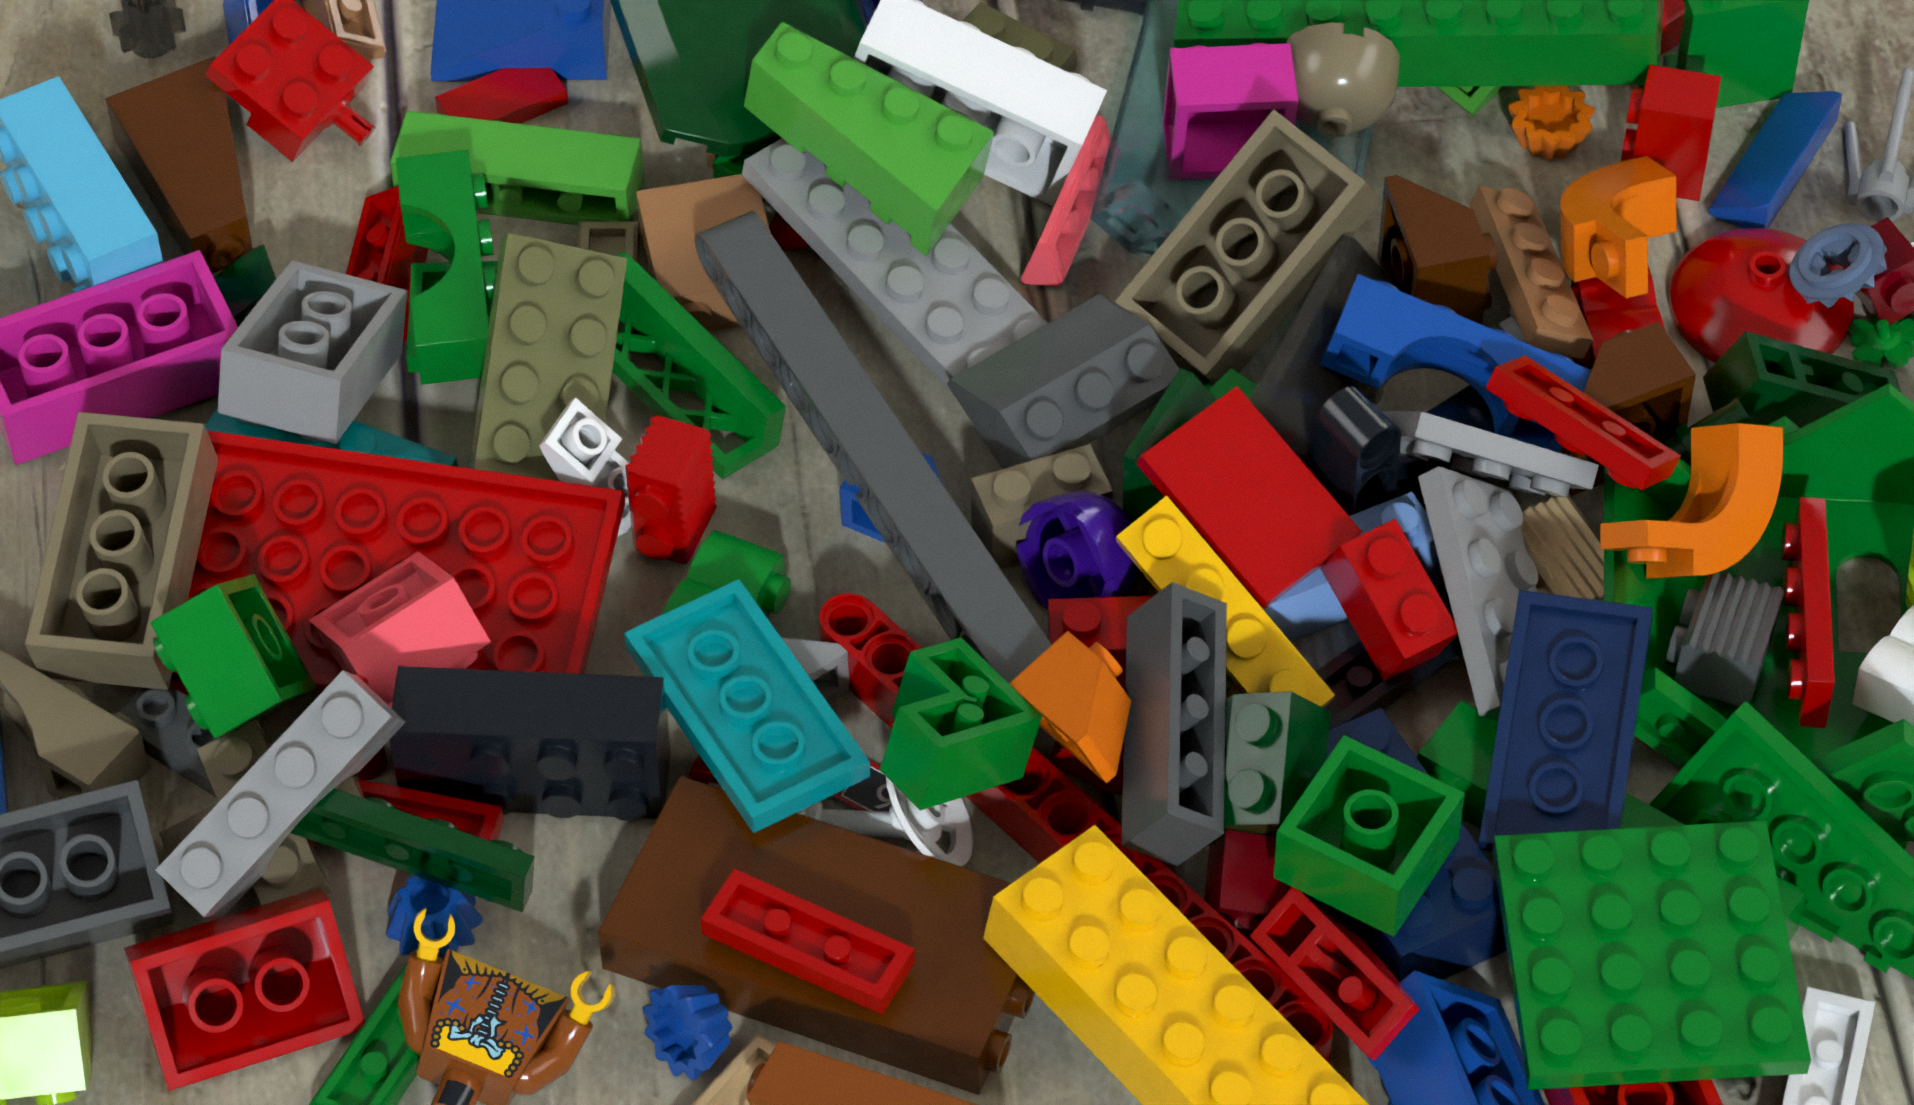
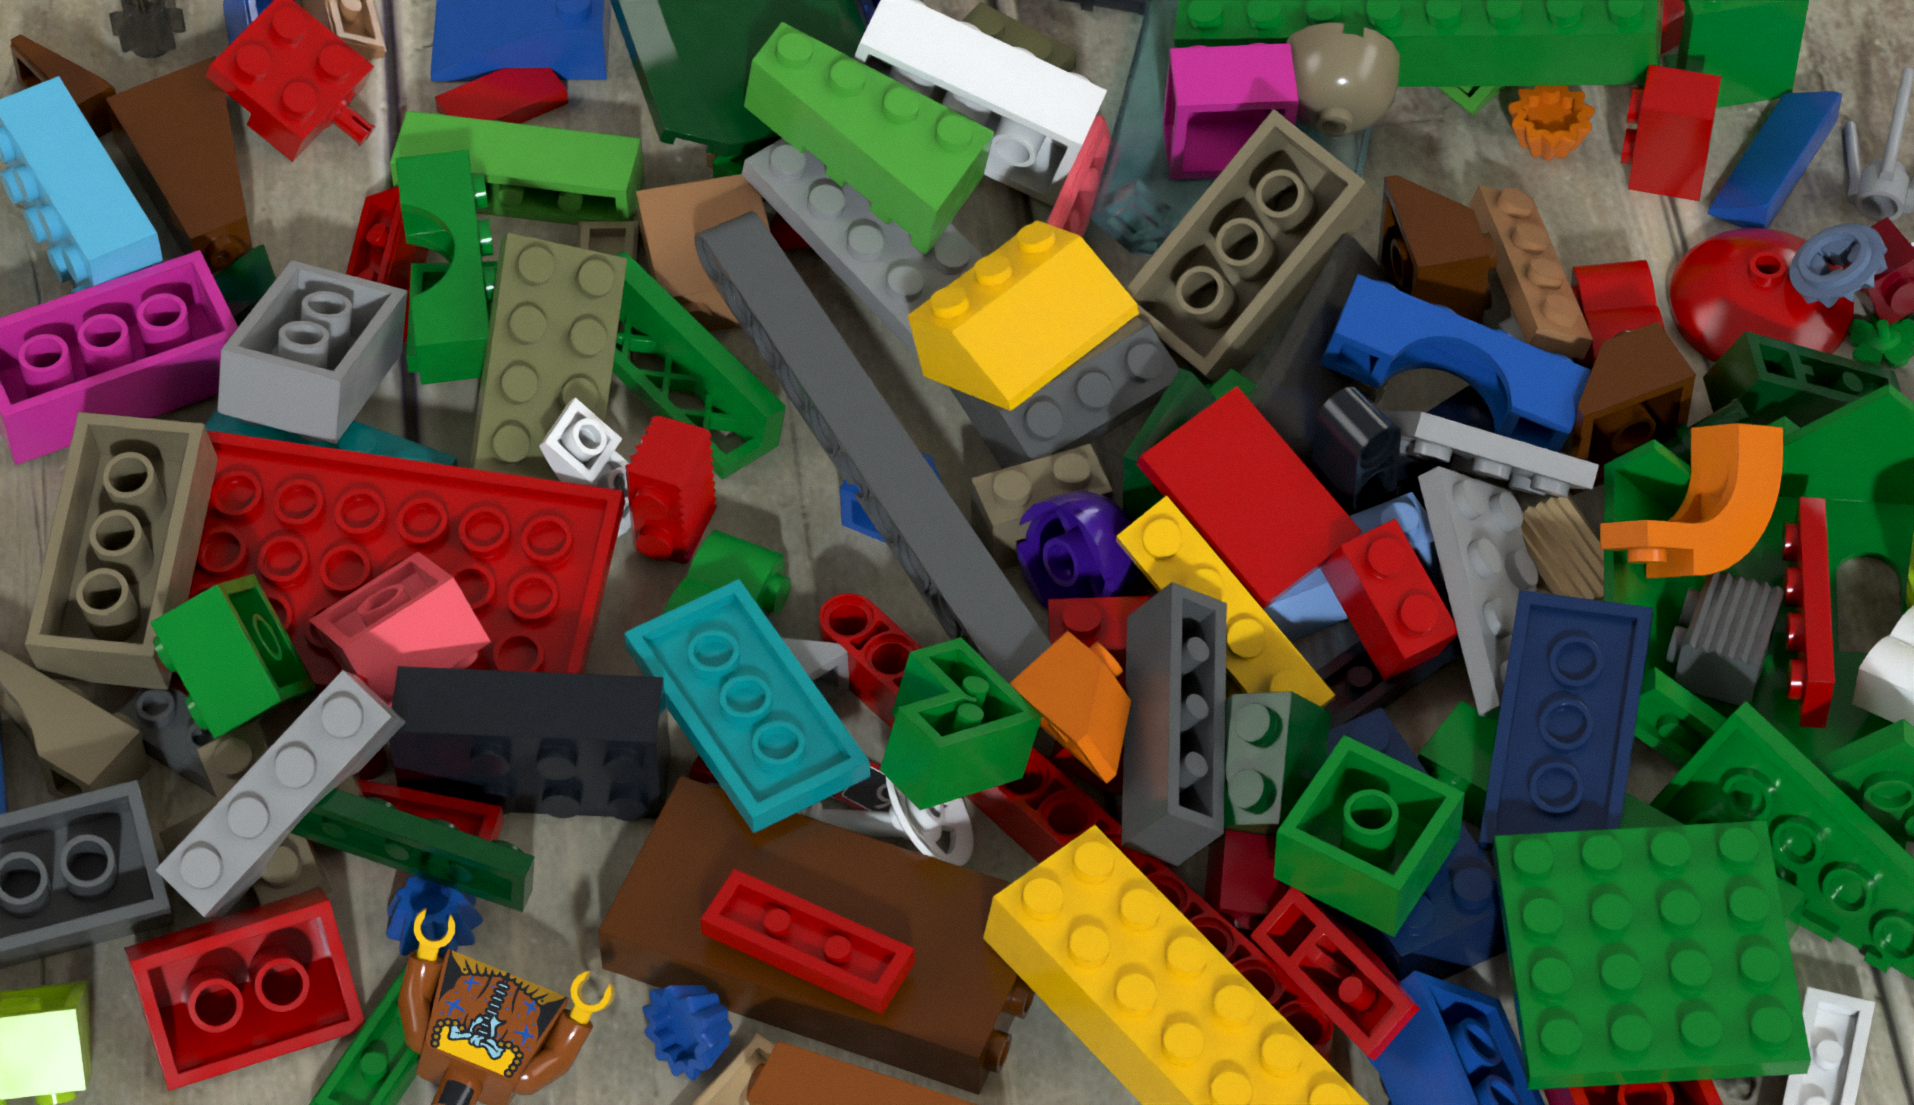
red plate [1485,355,1681,490] -> none
orange arch [1560,156,1677,298] -> none
none -> reddish brown slope [10,34,116,139]
none -> yellow slope [907,220,1139,411]

